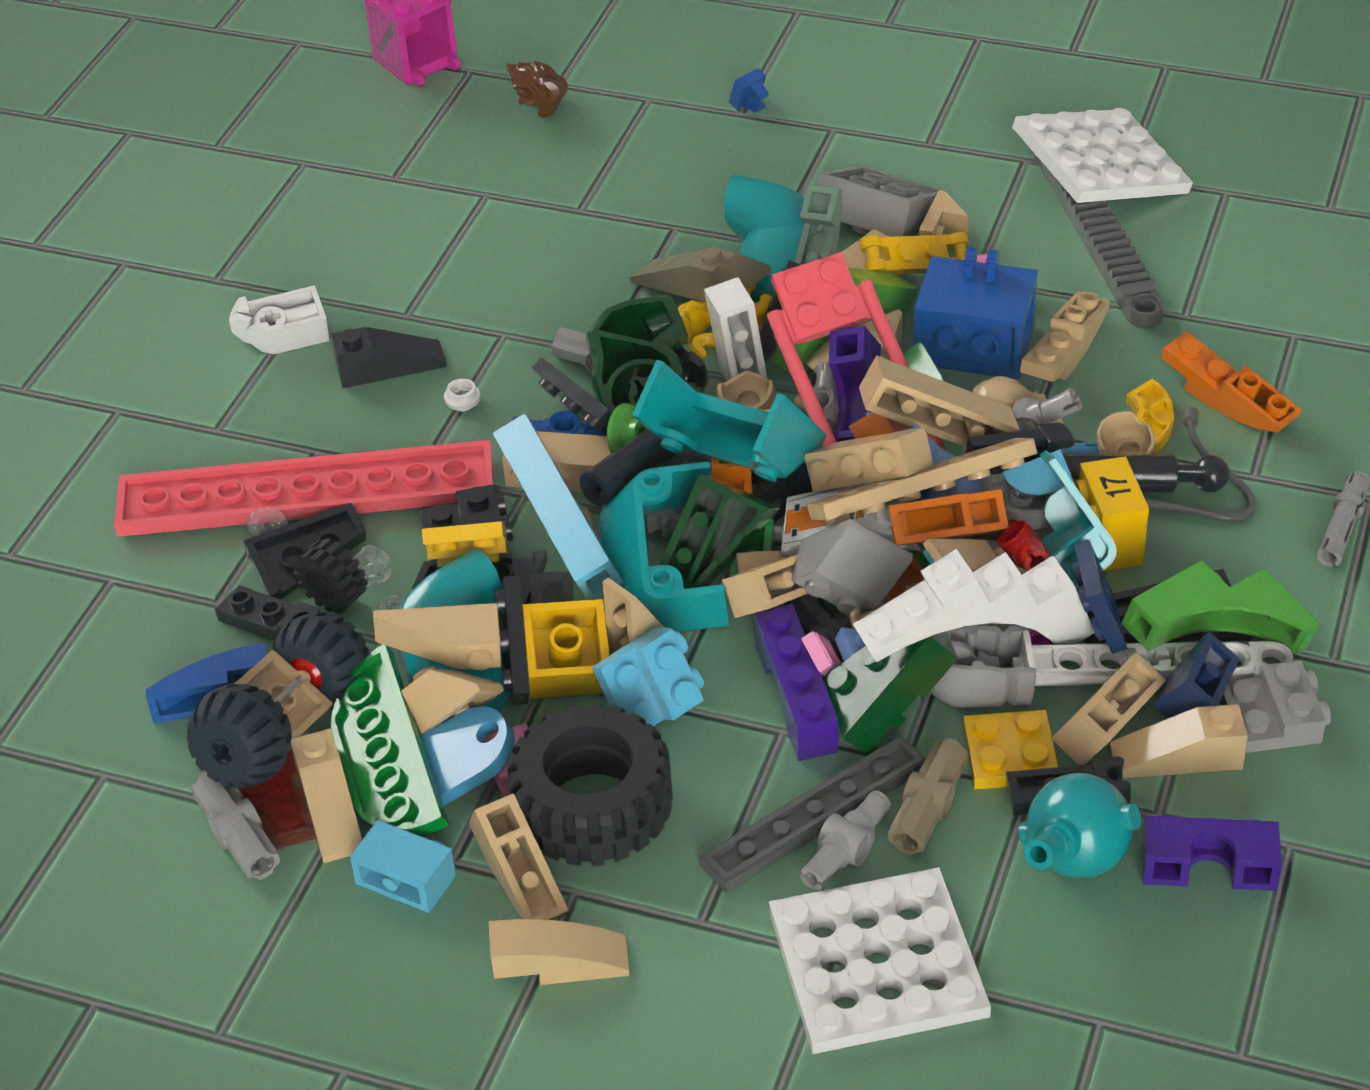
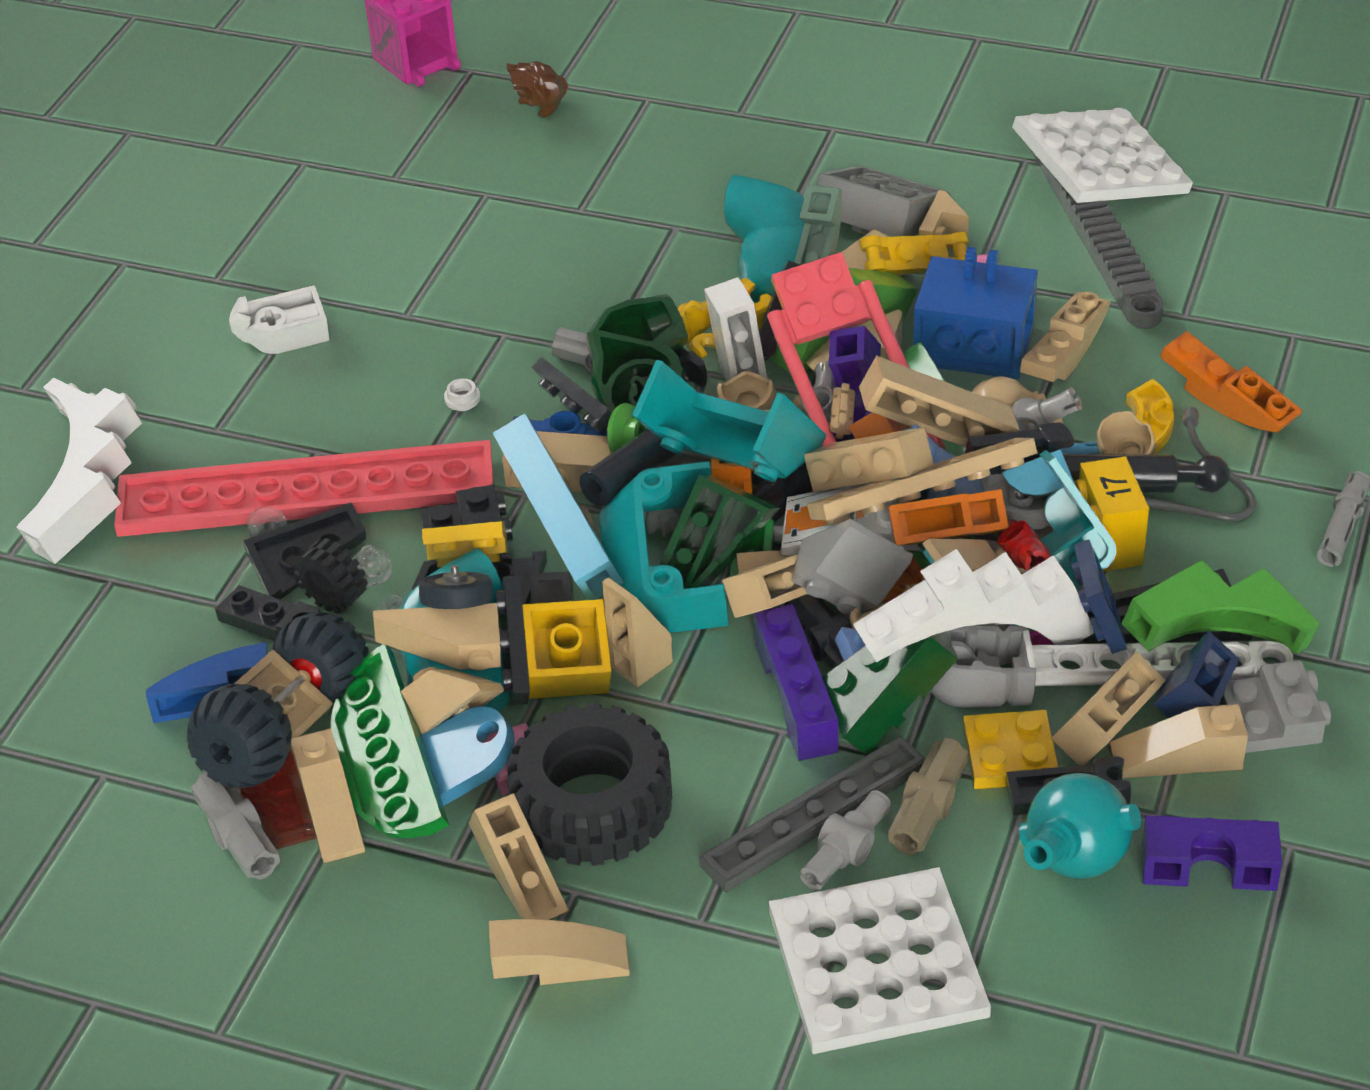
black slope [331,327,447,389] -> none
medium azure brick [350,820,456,913] -> none
medium azure plate [592,626,704,726] -> none
dark tan wedge [629,247,772,303] -> none
blue tile [729,68,769,113] -> none
bright pink tile [801,631,841,675] -> none
none -> white arch [17,378,142,564]
none -> black wheel [419,565,493,609]
none -> tan axle [830,383,855,439]

